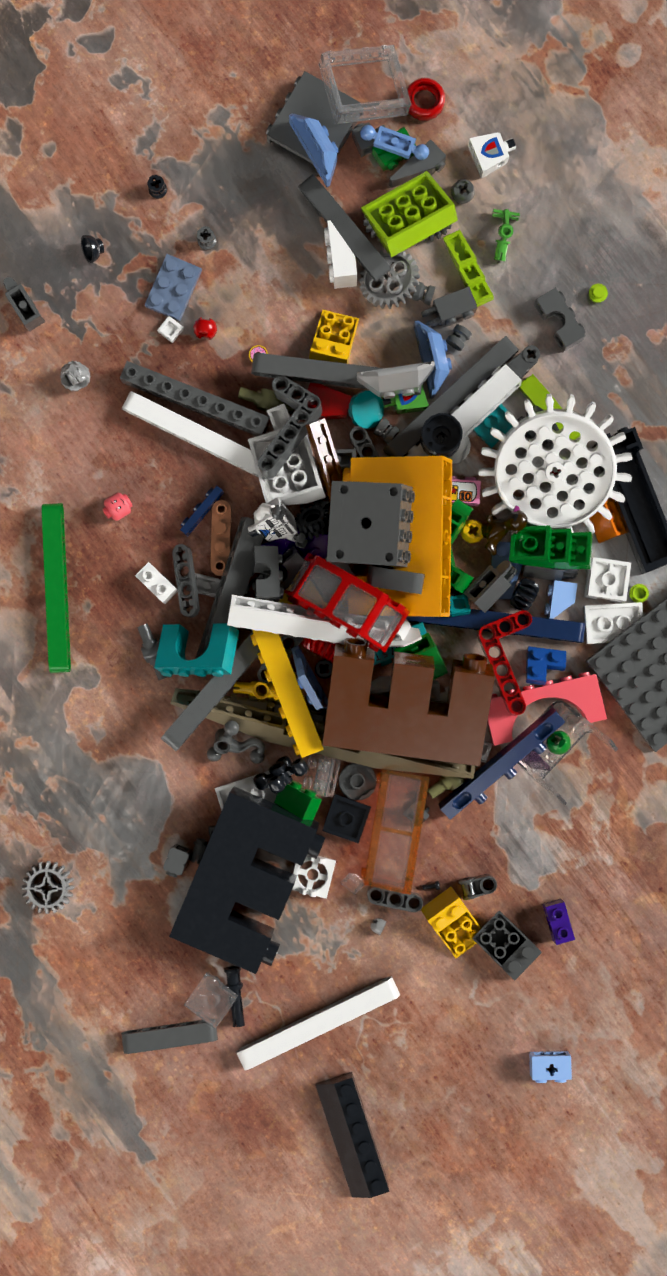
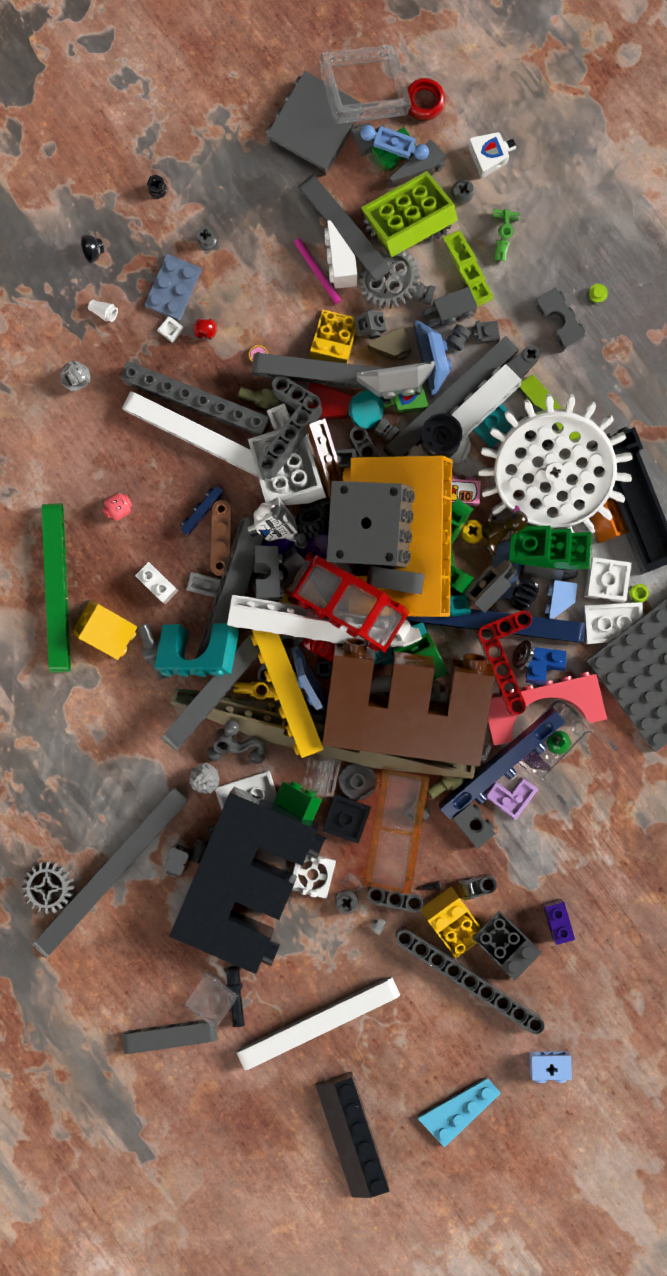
dark grey hinge [3,277,45,332] -> none
dark grey beam [172,544,200,618] -> none
black gear [253,756,308,794] -> none
medium blue wedge [289,113,339,187] -> none
none -> dark grey beam [32,788,189,958]
none -> yellow slope [71,599,137,660]
none -> white cone [88,299,118,322]
none -> light grey piece [189,763,220,794]
none -> dark pink bar [294,238,342,305]
none -> dark grey piece [334,890,359,915]
none -> dark grey brick [354,309,387,339]
none -> dark tan slope [368,328,412,360]
none -> dark grey beam [395,927,545,1034]
none -> medium azure wing [417,1077,501,1147]
none -> dark grey brick [452,804,495,848]
none -> dark grey bracket [472,320,500,344]
none -> lavender tile [486,778,538,820]
none -> dark grey gear [512,640,535,670]

